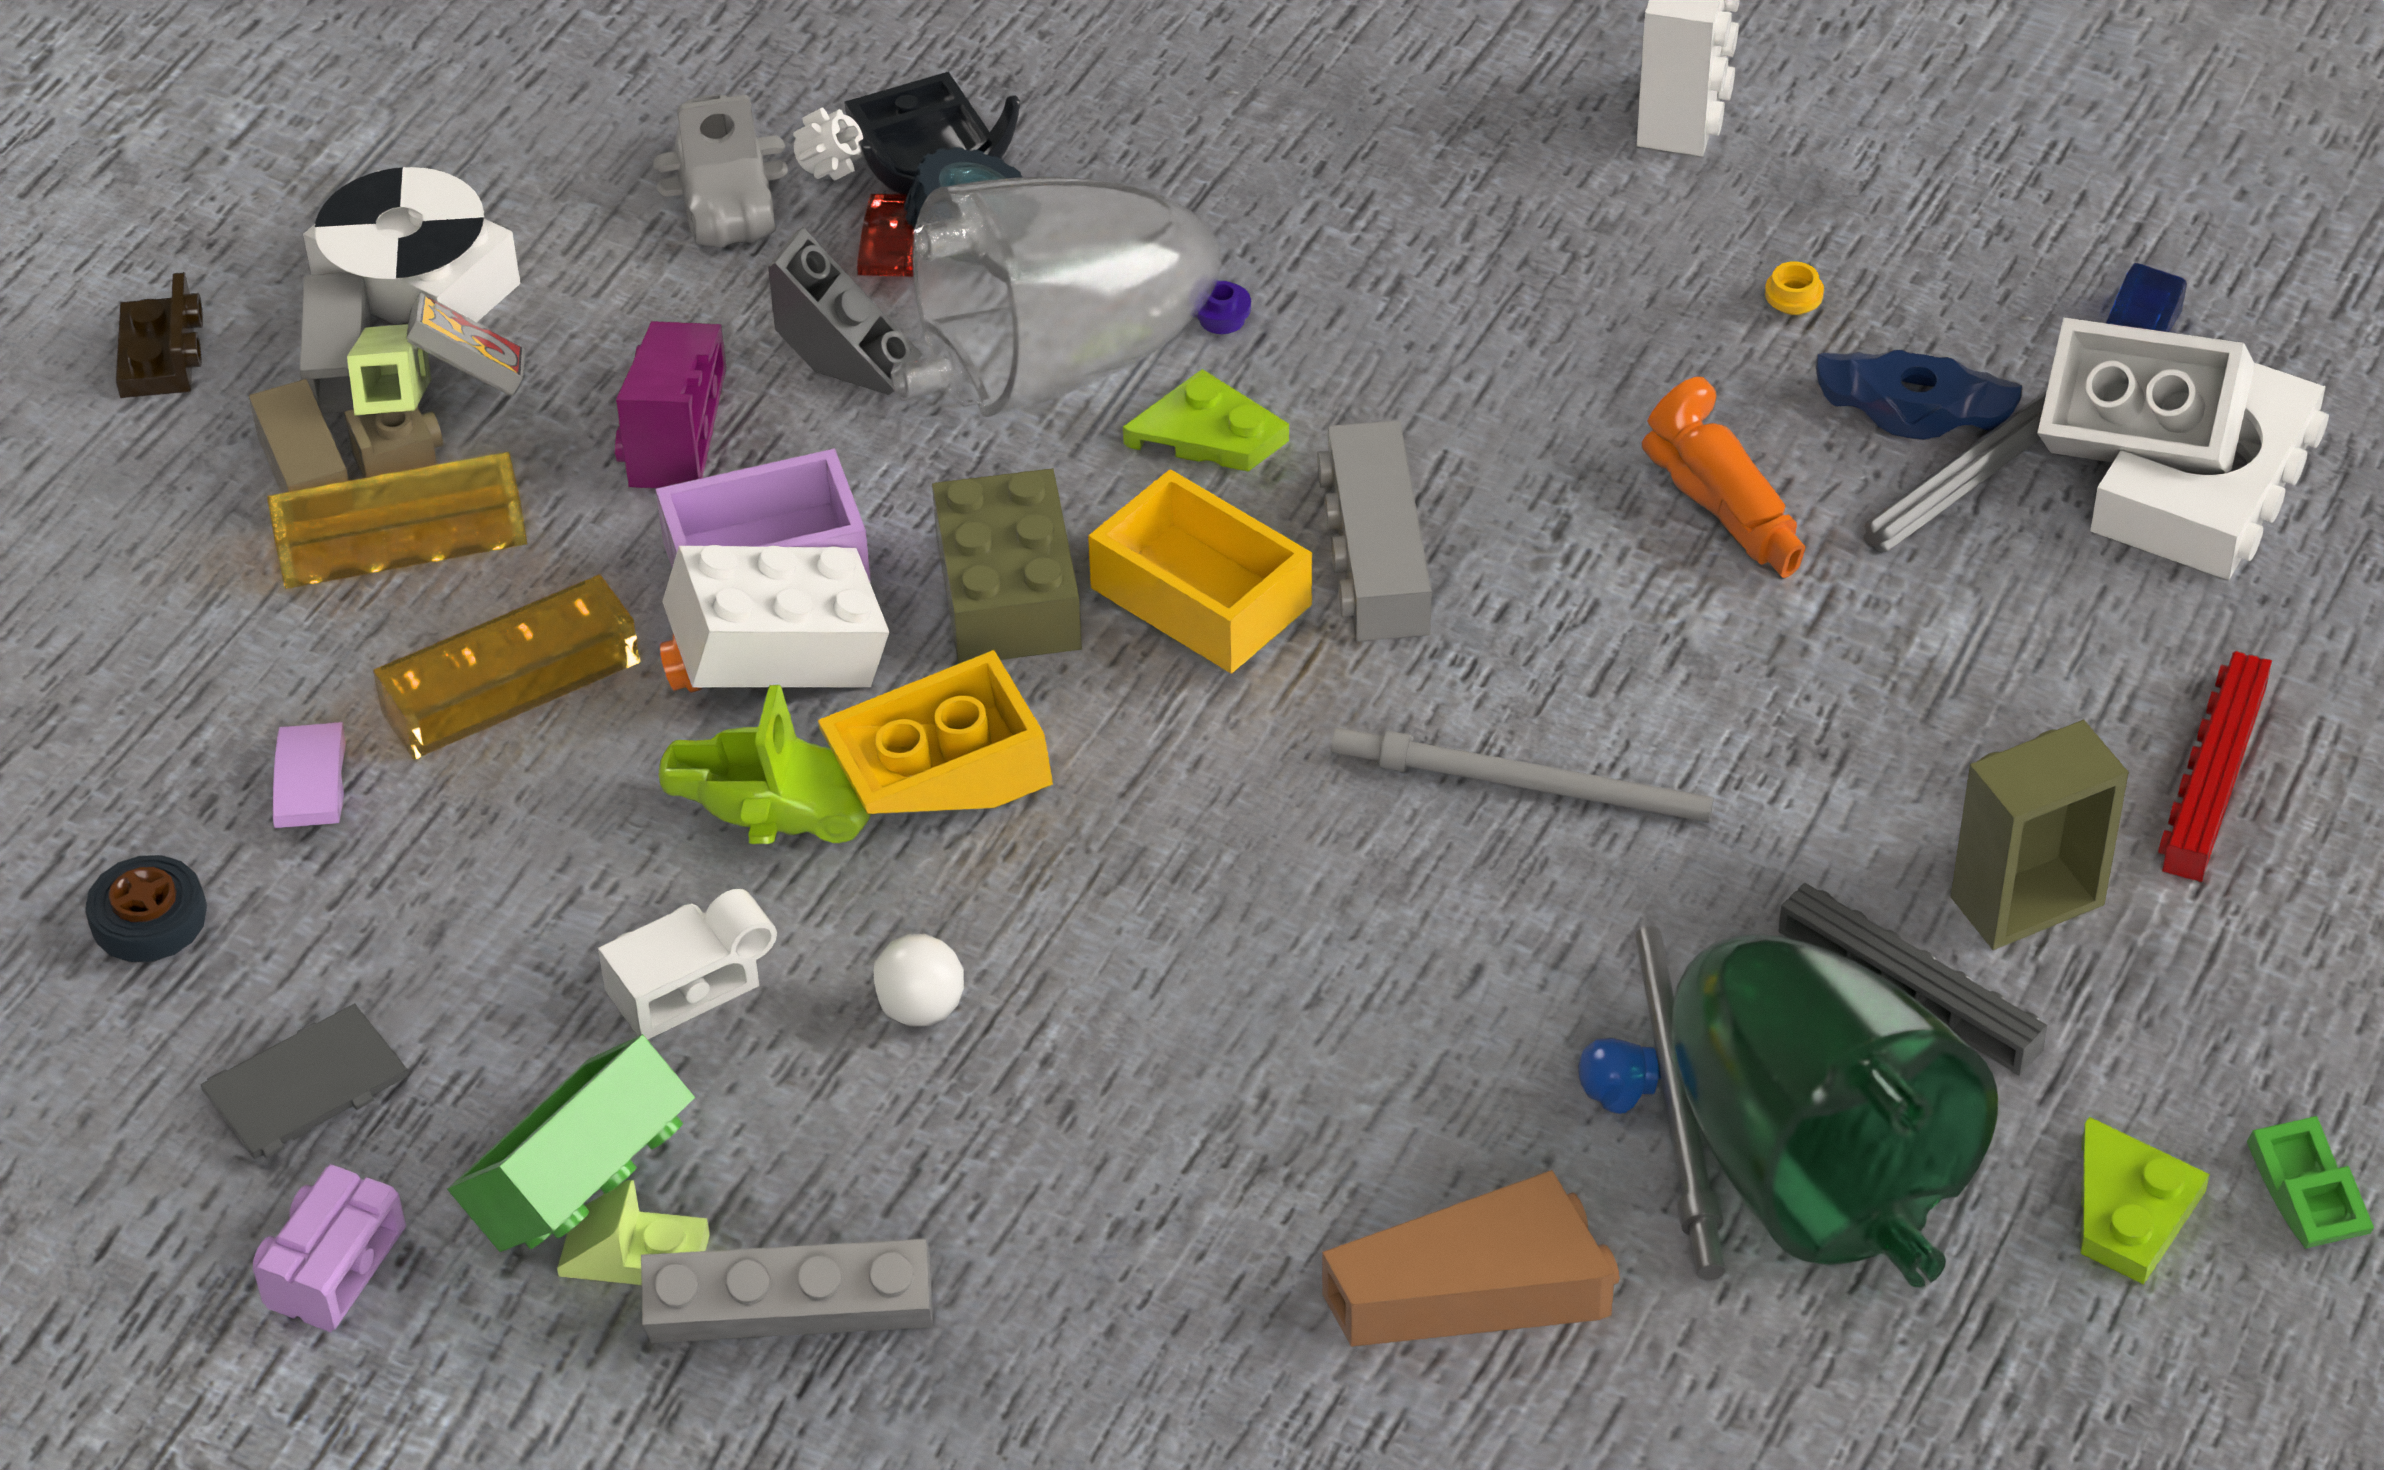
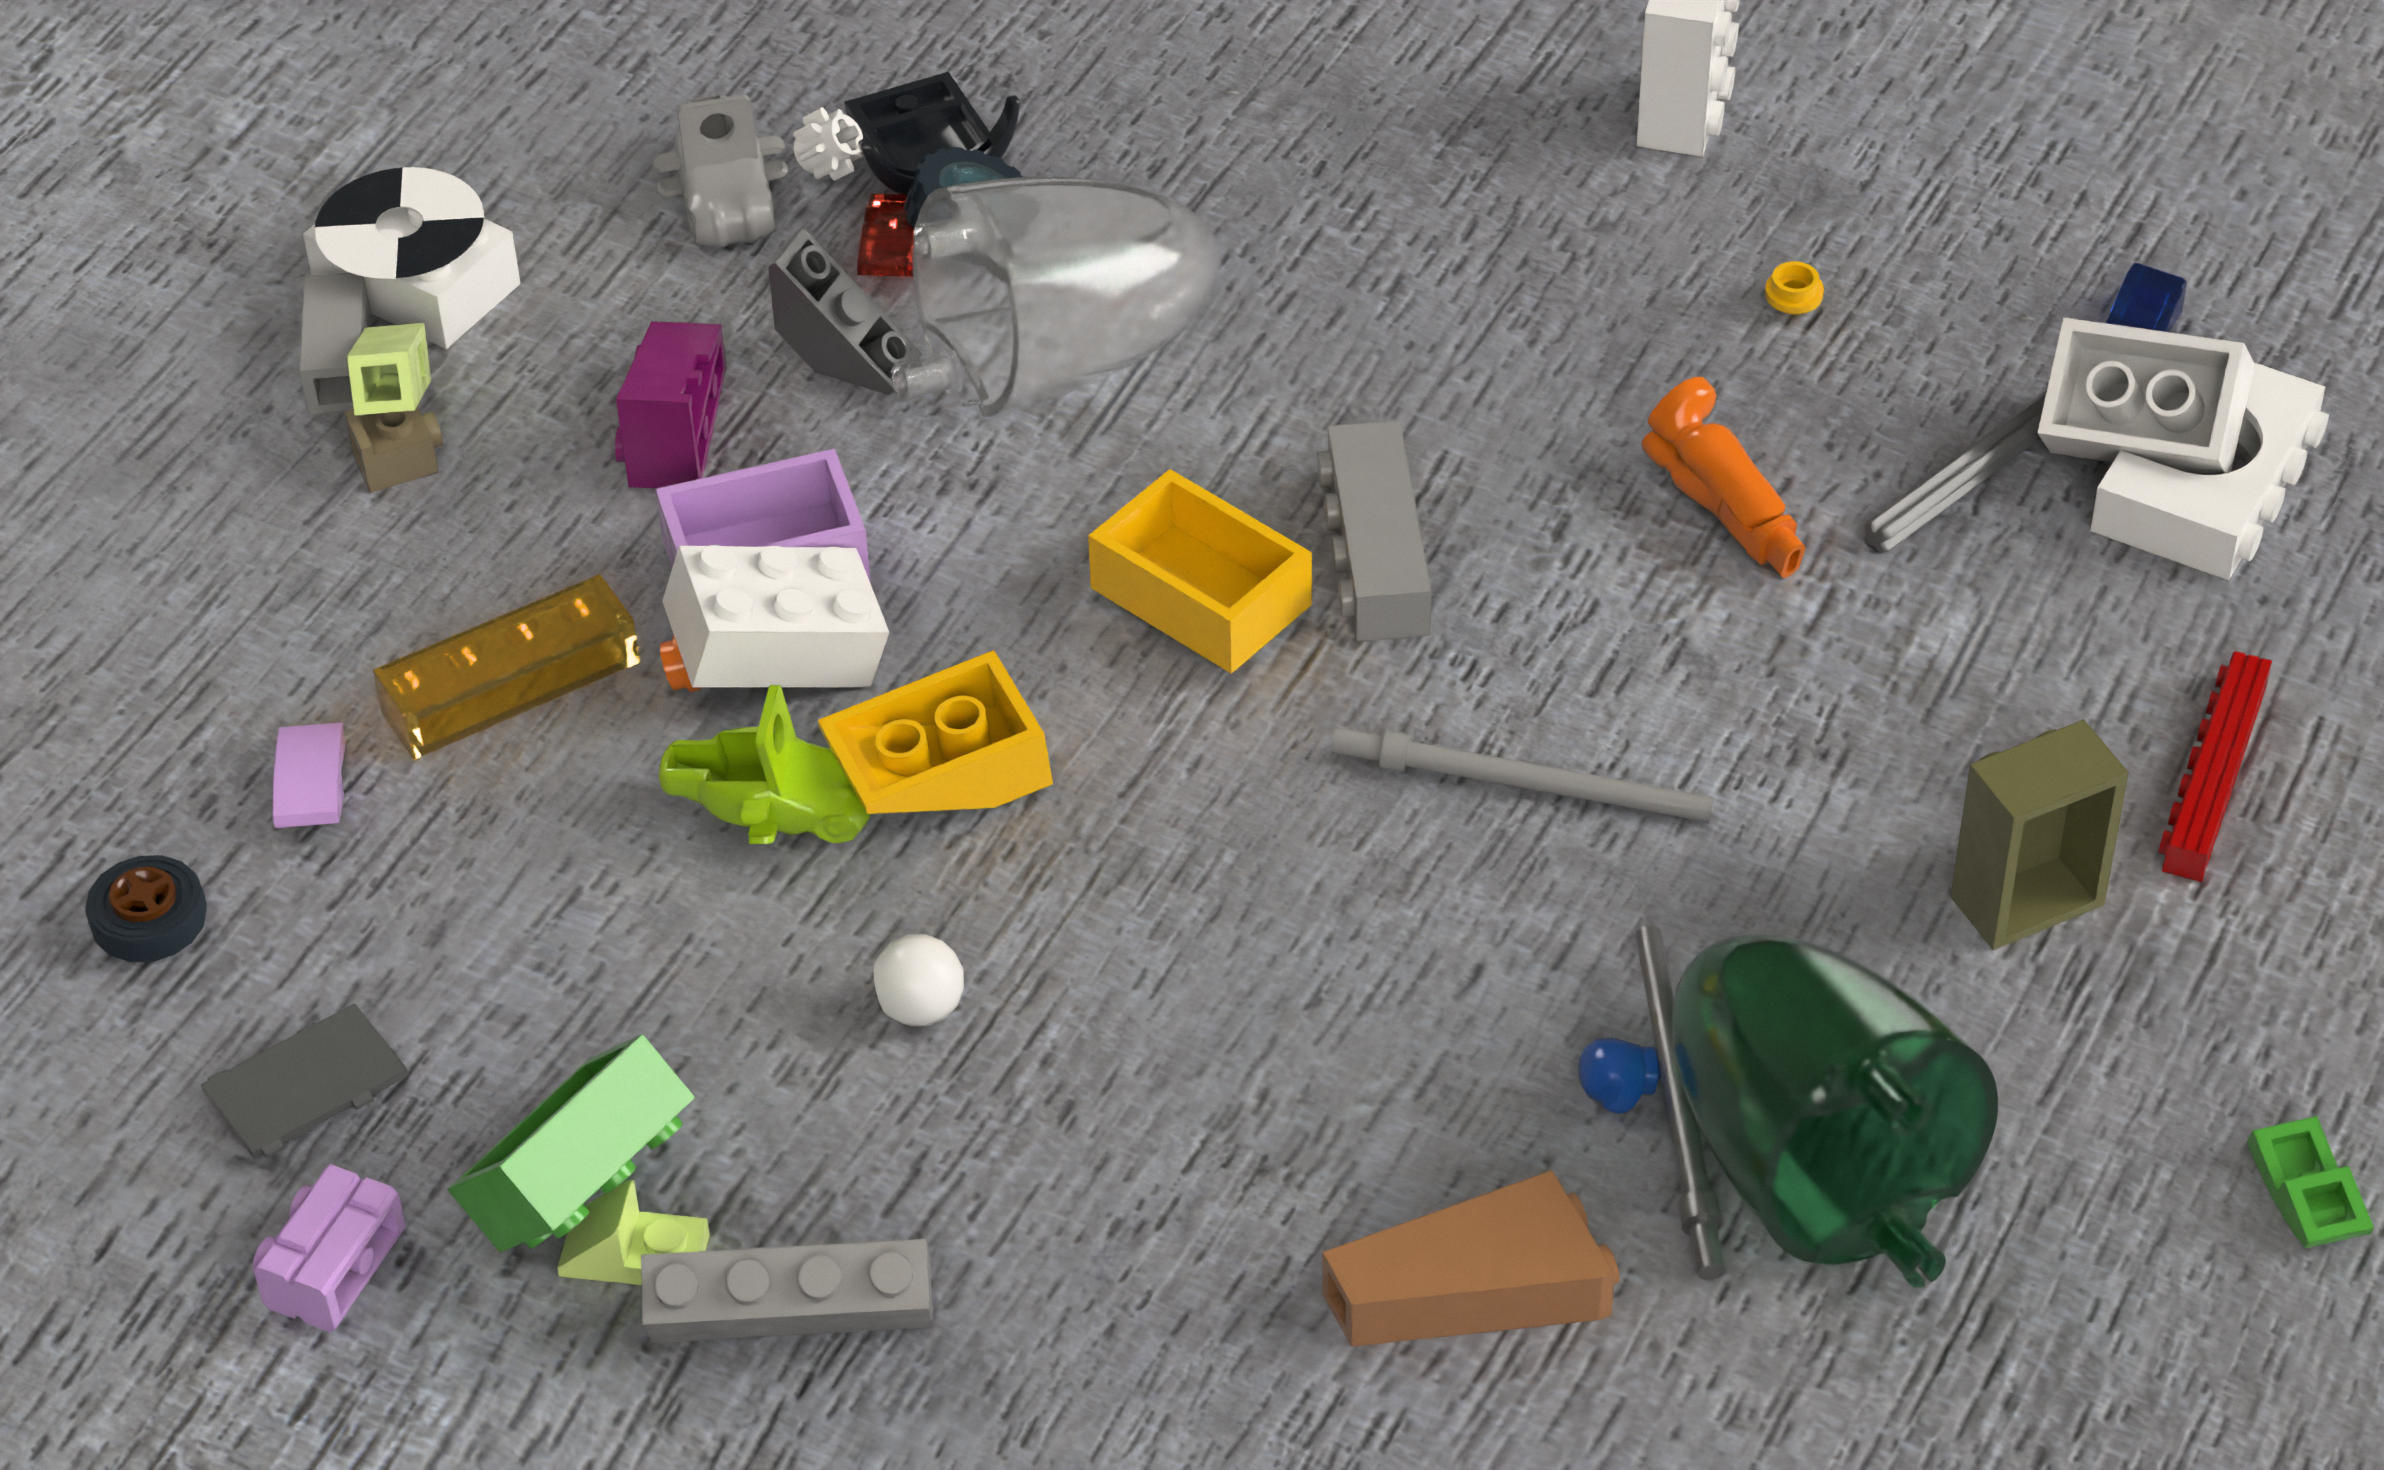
dark brown bracket [116,272,203,398] -> none
dark tan brick [248,379,355,530] -> none
clear yellow brick [267,452,528,589] -> none
light grey tile [406,292,525,396] -> none
white hinge [598,889,777,1040] -> none
olive piece [932,468,1082,664] -> none
lime wing [1123,369,1289,472] -> none
dark purple plate [1193,281,1251,334] -> none
dark grey piece [1778,883,2048,1076] -> none
dark blue piece [1816,350,2022,440] -> none
lime wing [2080,1117,2210,1285] -> none

